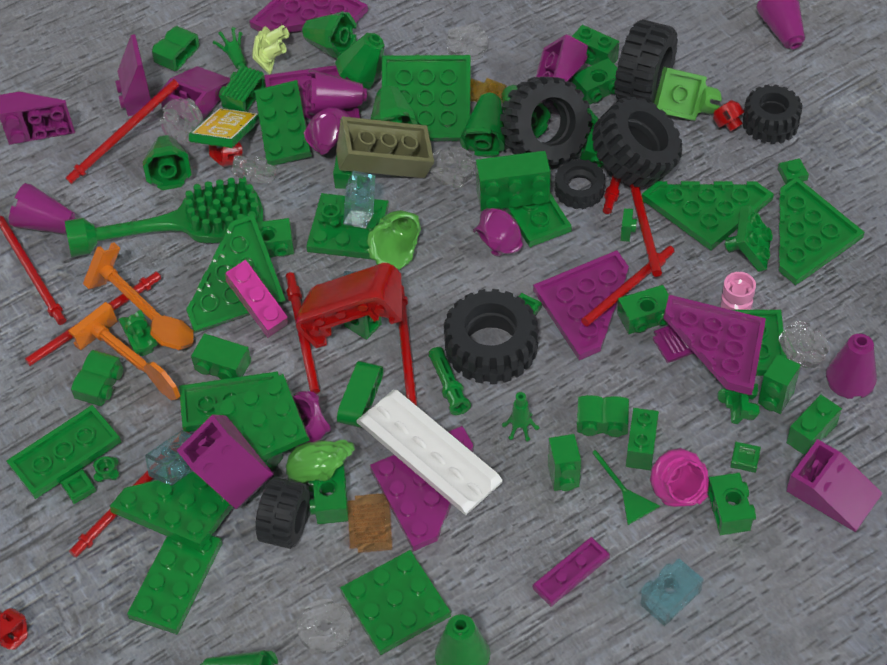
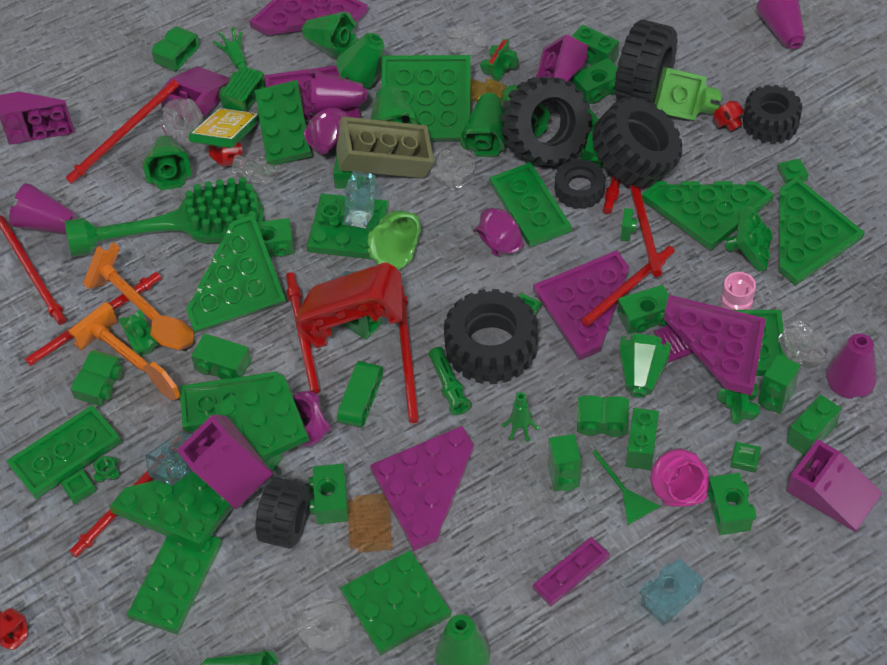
magenta slope [115,34,154,117] -> none
dark pink brick [226,260,288,338] -> none
yellowish green connector [252,25,289,74] -> none
bright green piece [286,440,355,486] -> none
white plate [357,390,502,515] -> none
green brick [476,151,550,211] -> none
none -> green hips [480,39,519,81]
none -> green cone [619,333,671,398]

